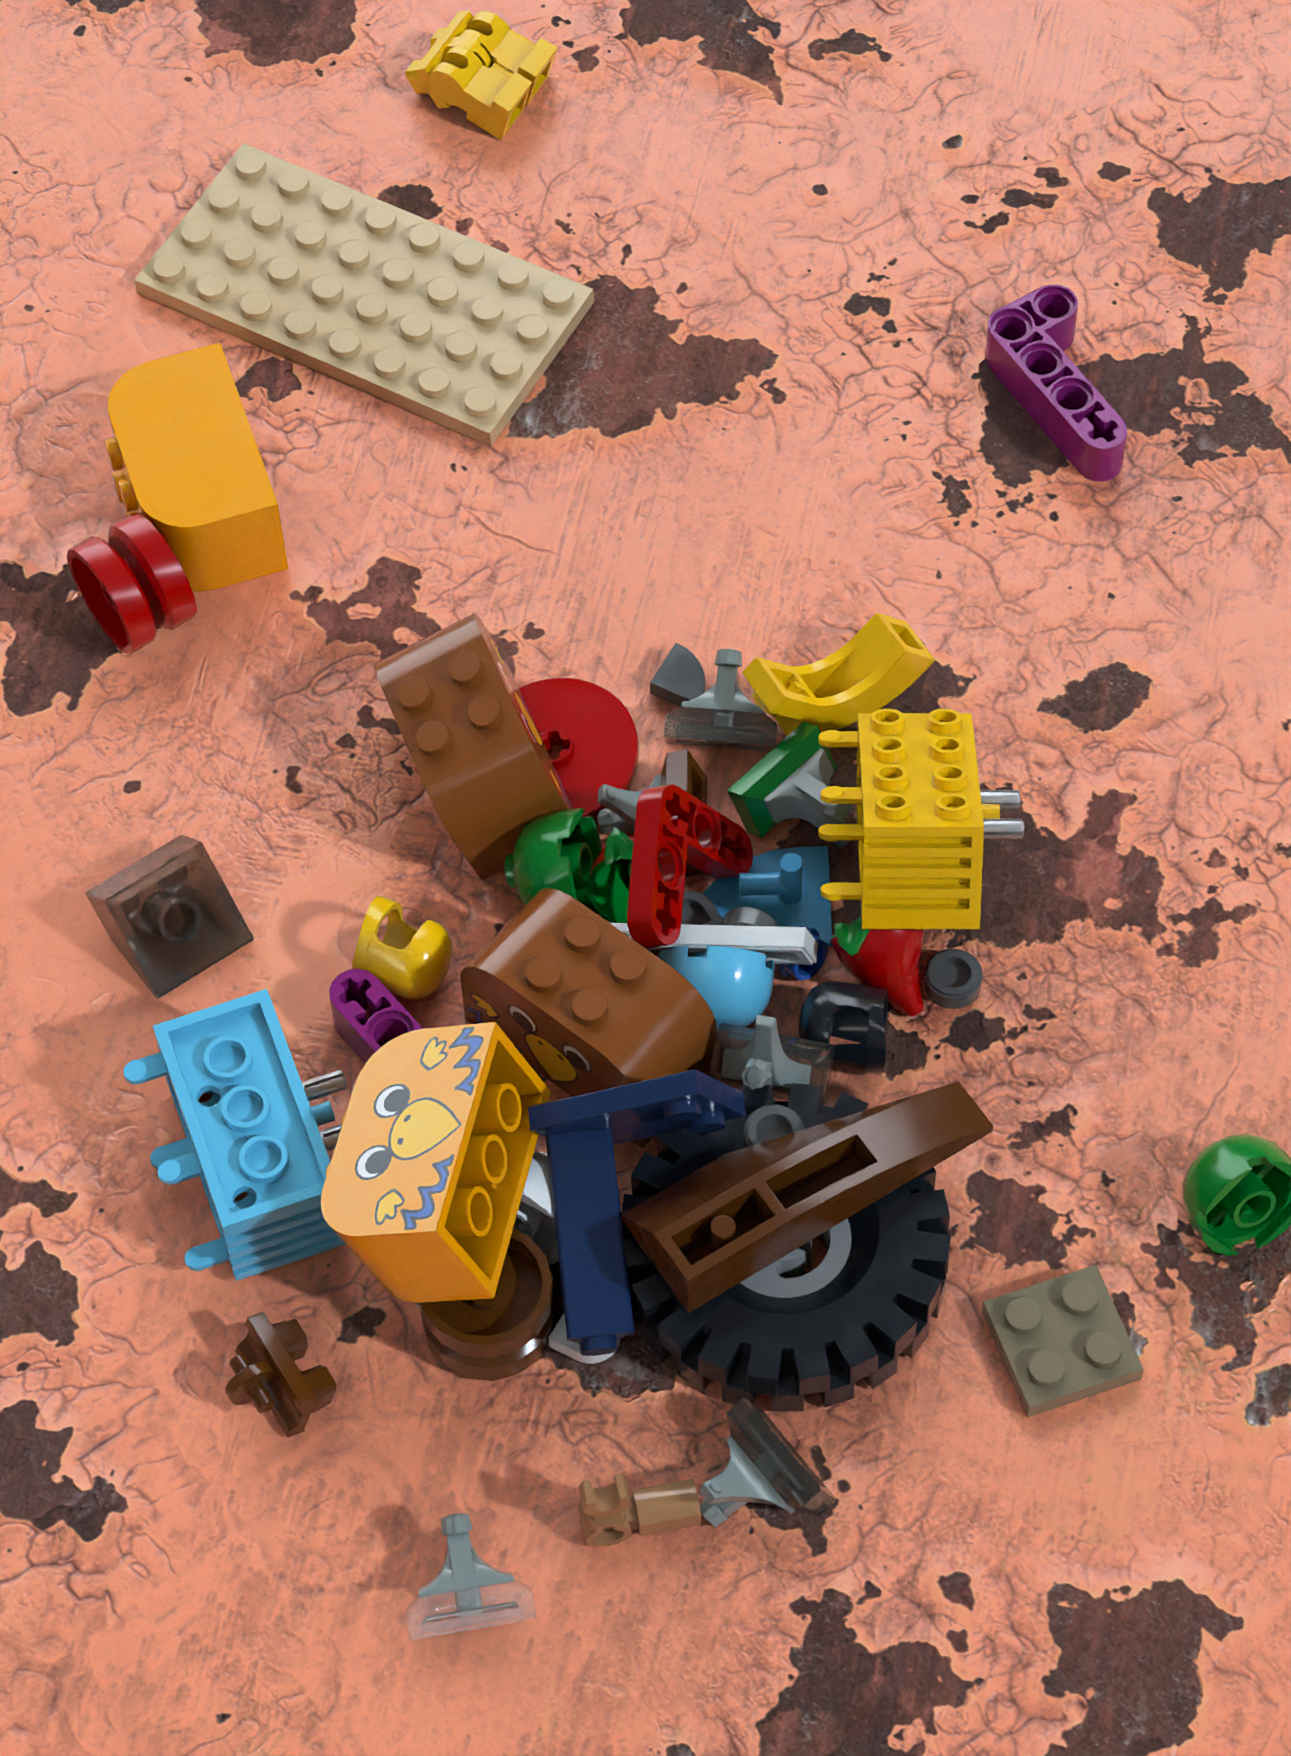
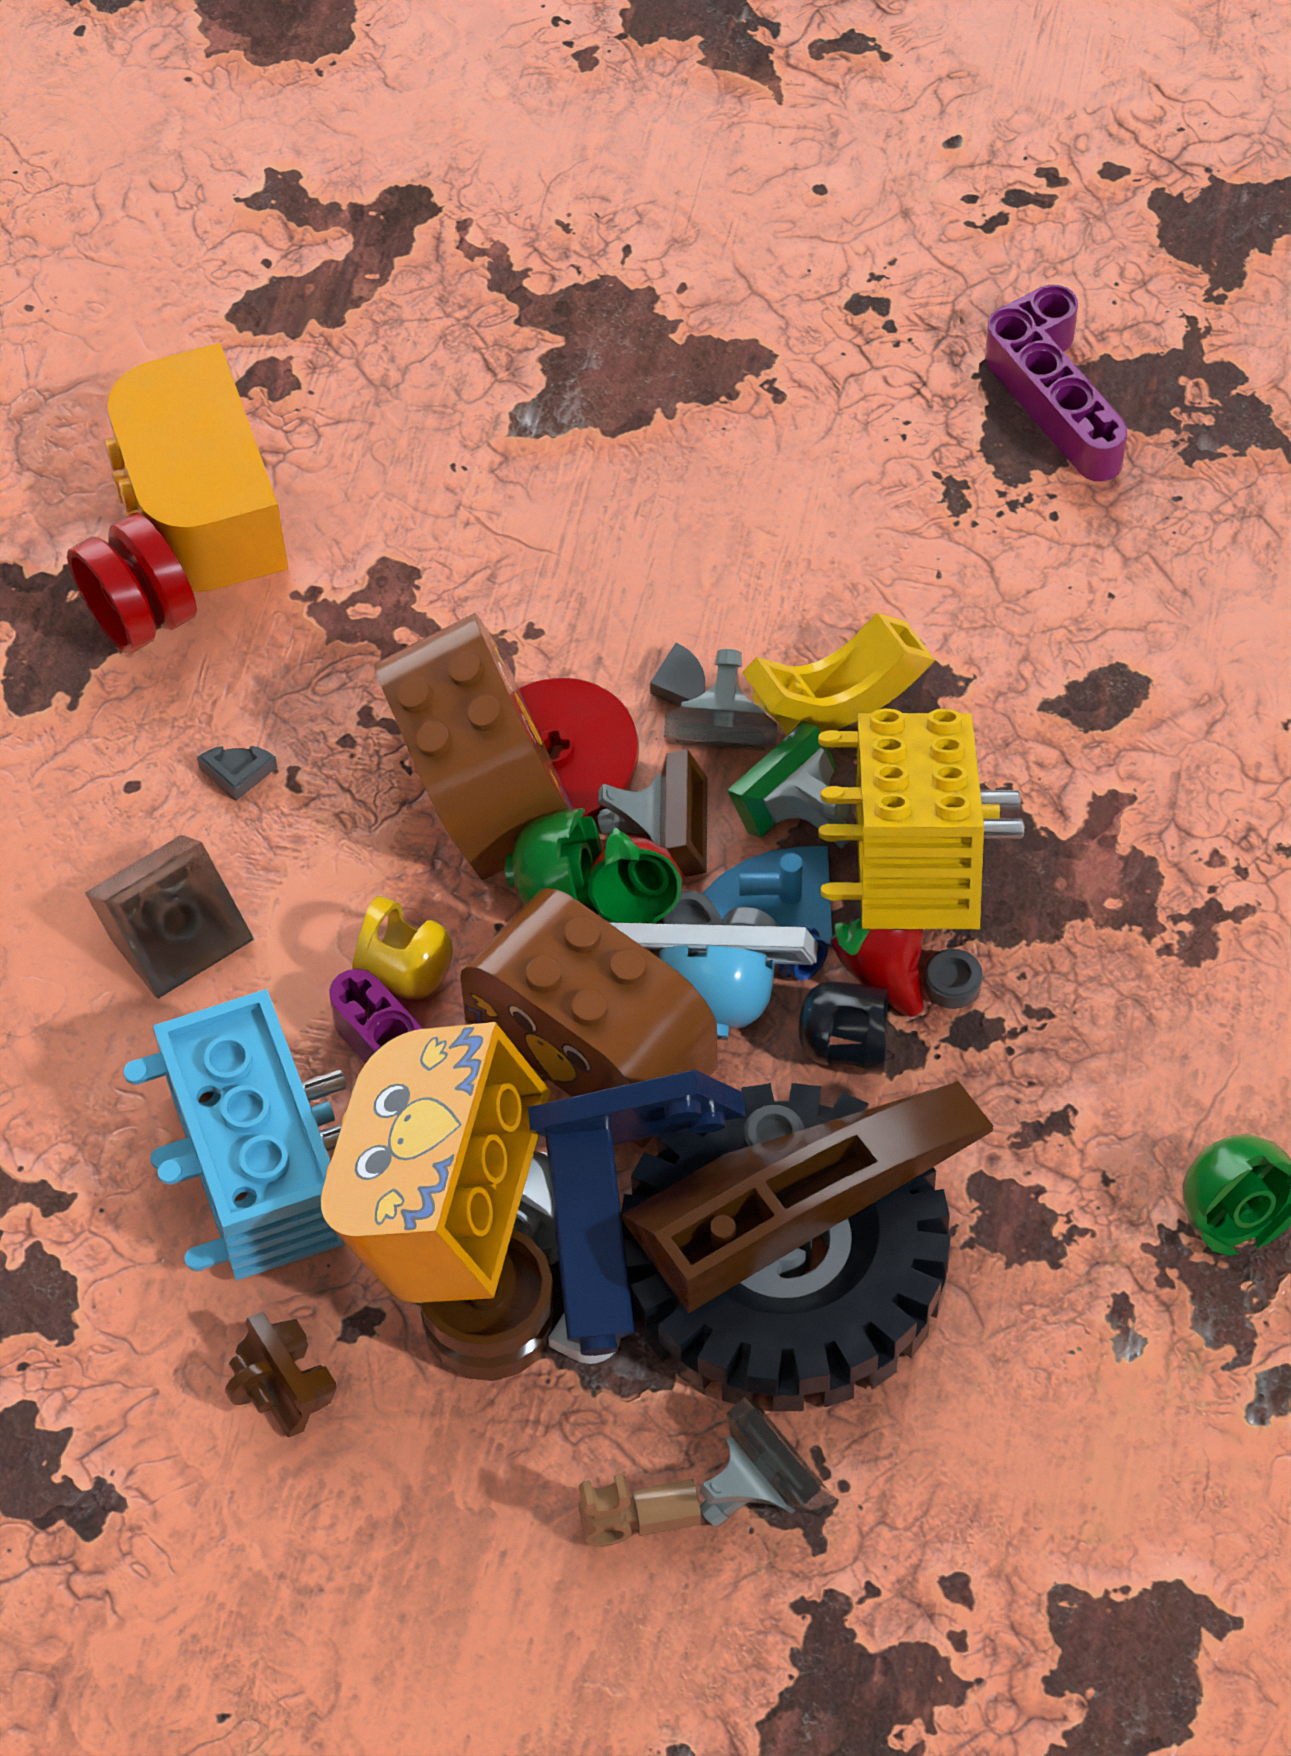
tan plate [134,143,594,446] -> none
yellow hips [405,10,558,141] -> none
clear piece [406,1513,536,1640] -> none
red beam [627,784,753,949] -> none
piece [710,1015,836,1105] -> none
dark tan plate [982,1265,1143,1417] -> none
none -> dark grey tile [197,746,277,801]

